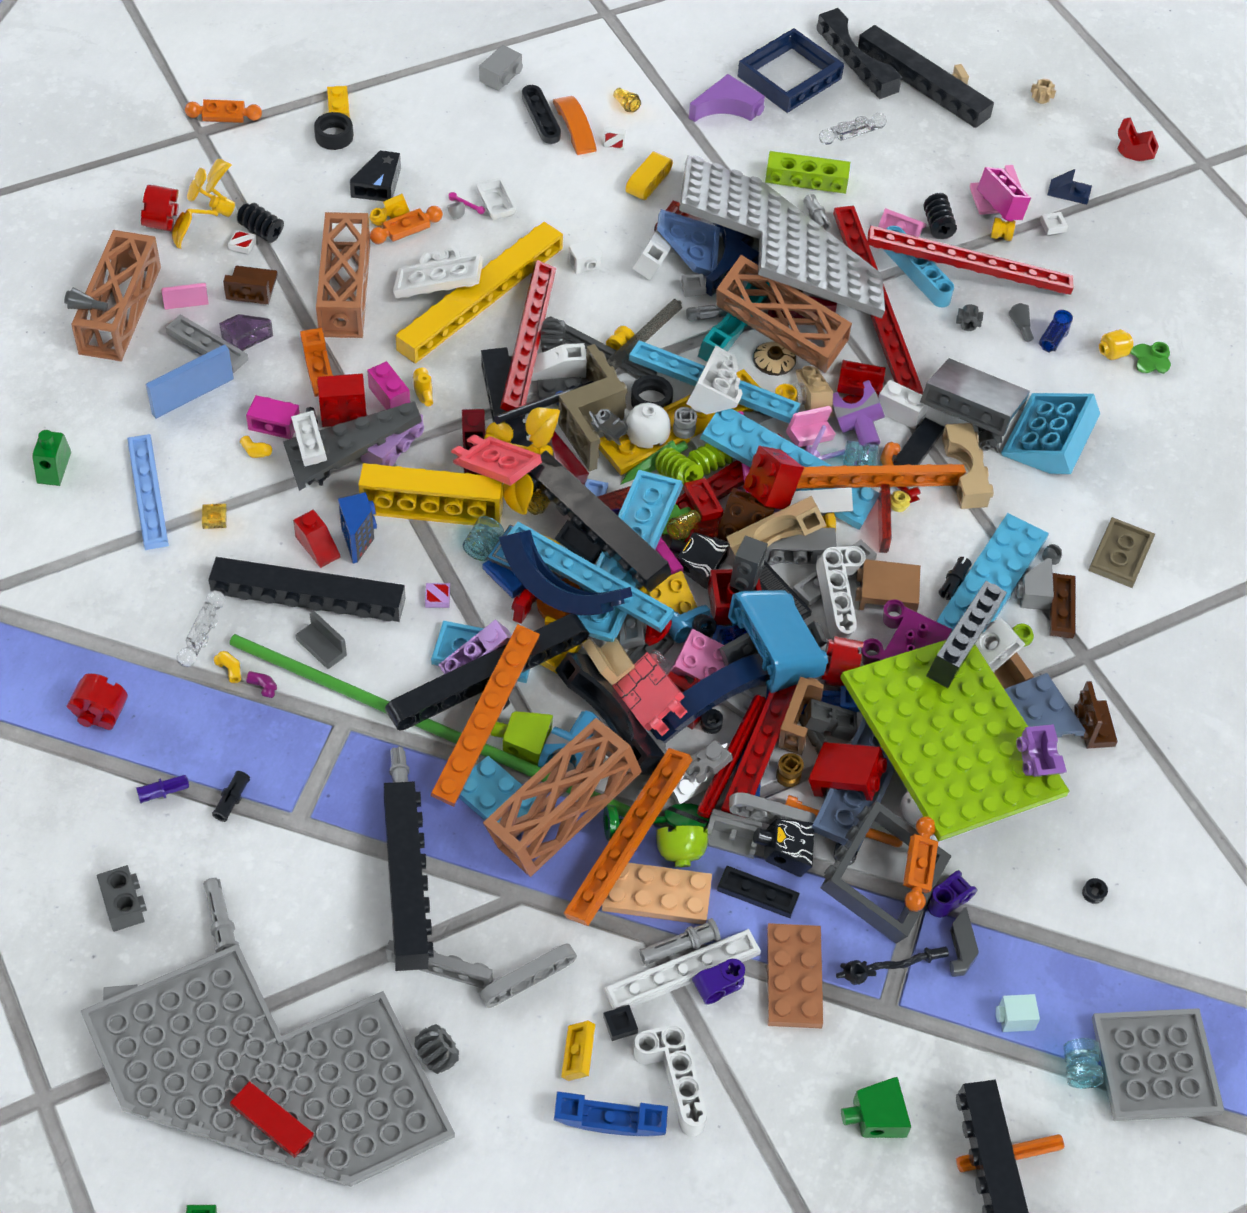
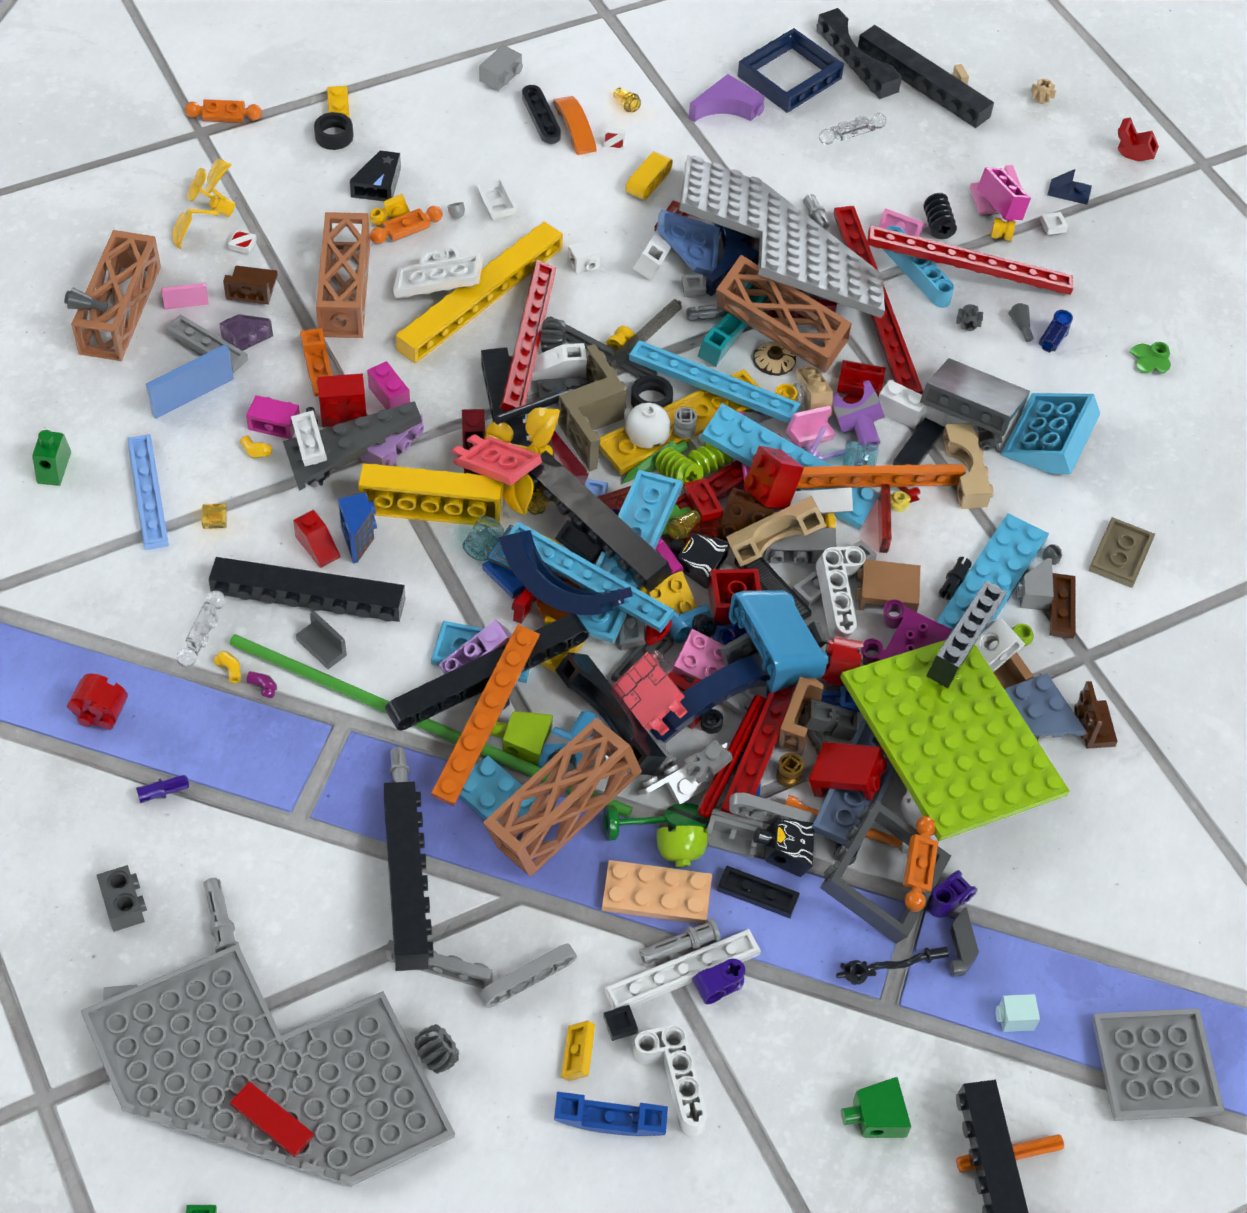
red brick [141,185,179,232] -> none
black pin [212,771,250,822] -> none
black piece [237,203,284,243] -> none
yellow piece [413,367,433,407] -> none
lavender tile [425,583,450,608] -> none
dark pink hinge [449,192,485,214] -> none
orange plate [564,748,693,926] -> none
tan panel [582,637,635,685] -> none
dark grey hinge [589,409,628,445] -> none
white wedge [686,346,743,415] -> none
dark grey brick [729,535,768,591] -> none
lime brick [765,151,851,194] -> none
nougat plate [767,923,823,1029] -> none
orange arm [880,442,901,466] -> none
medium lavender cylinder [1016,724,1067,777] -> none
clear light blue wheel [1063,1038,1104,1089] -> none
black bush [1082,878,1108,904] -> none
yellow head [1099,329,1133,360] -> none

